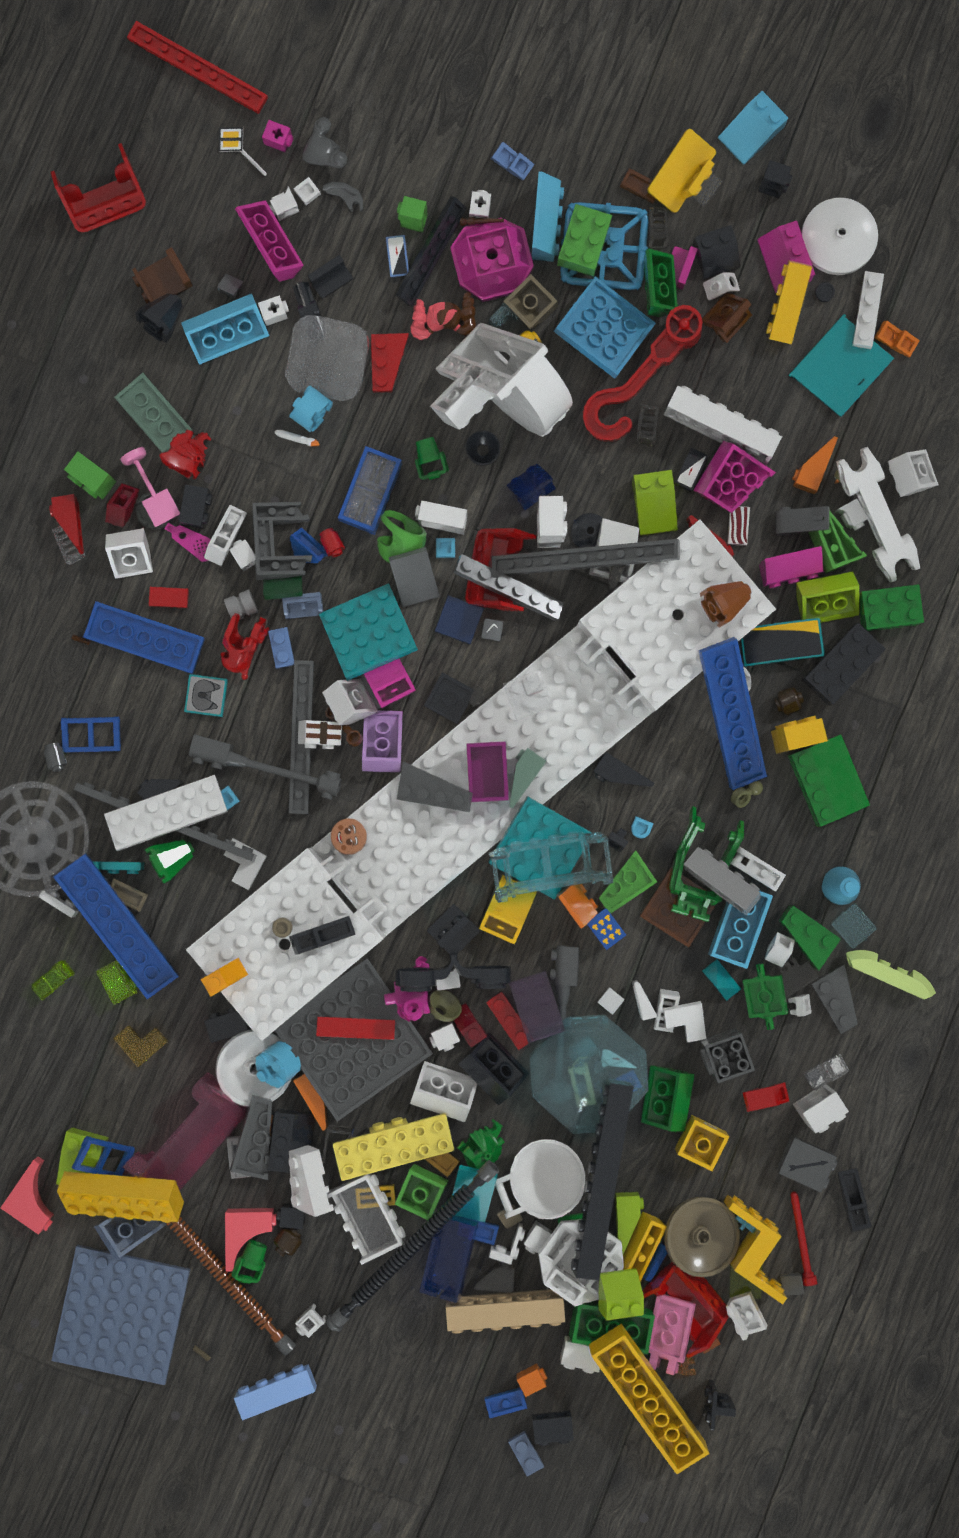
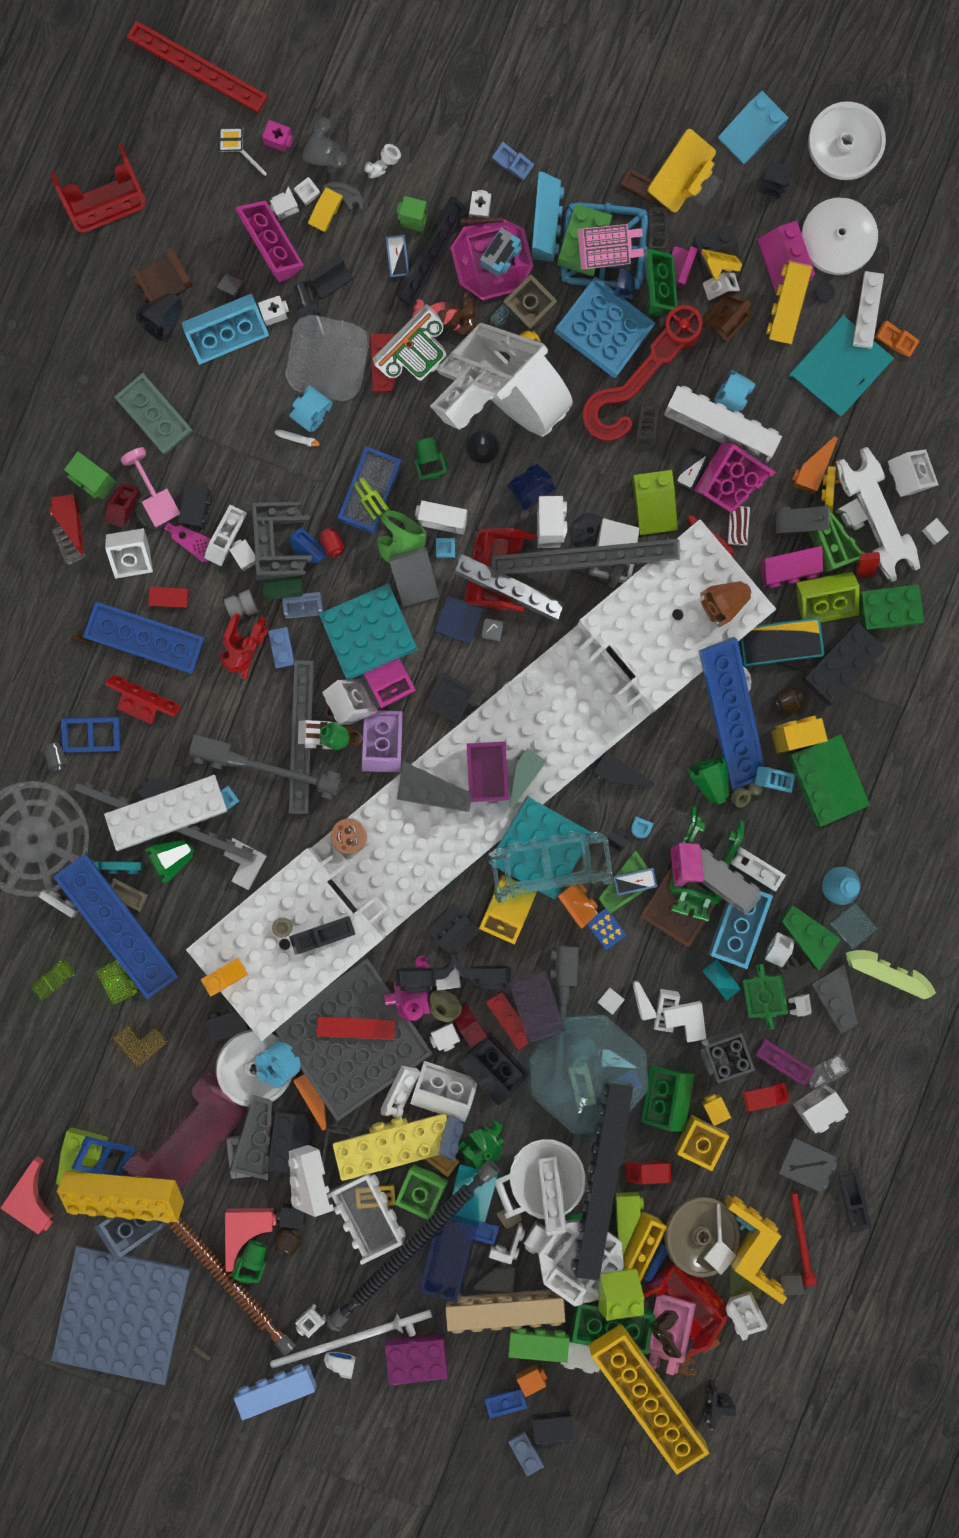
red helmet [159,430,211,479] -> none
tile [184,674,228,717] -> none
none -> red bracket [105,675,182,725]
none -> white piece [270,1310,432,1368]
none -> yellow slope [308,187,343,232]
none -> green head [320,722,349,750]
none -> white rock [324,1352,356,1379]
none -> lime arm [354,478,389,520]
none -> white arm [364,144,401,178]
none -> brick [372,304,446,381]
none -> white plate [381,1066,420,1118]
none -> magenta piece [385,1333,448,1385]
none -> sand blue plate [438,1116,463,1161]
none -> brick [480,227,522,278]
none -> bright green wedge [508,1326,569,1363]
none -> white tile [538,1156,567,1236]
none -> bright pink tile [578,224,644,270]
none -> dark blue brick [614,266,635,300]
none -> slope [614,868,658,895]
none -> red slope [625,1160,671,1184]
none -> dark brown bracket [649,1310,682,1358]
none -> dark pink panel [670,843,704,886]
none -> green cone [687,755,729,805]
none -> yellow slope [701,249,742,281]
none -> yellow brick [702,1093,731,1126]
none -> white piece [704,1204,736,1275]
none -> medium azure brick [714,370,755,412]
none -> medium azure slope [755,766,795,793]
none -> magenta tile [755,1039,815,1087]
none -> white dish [808,102,886,180]
none -> yellow wing [822,467,836,513]
none -> red tile [854,552,880,579]
none -> white slope [922,518,949,545]

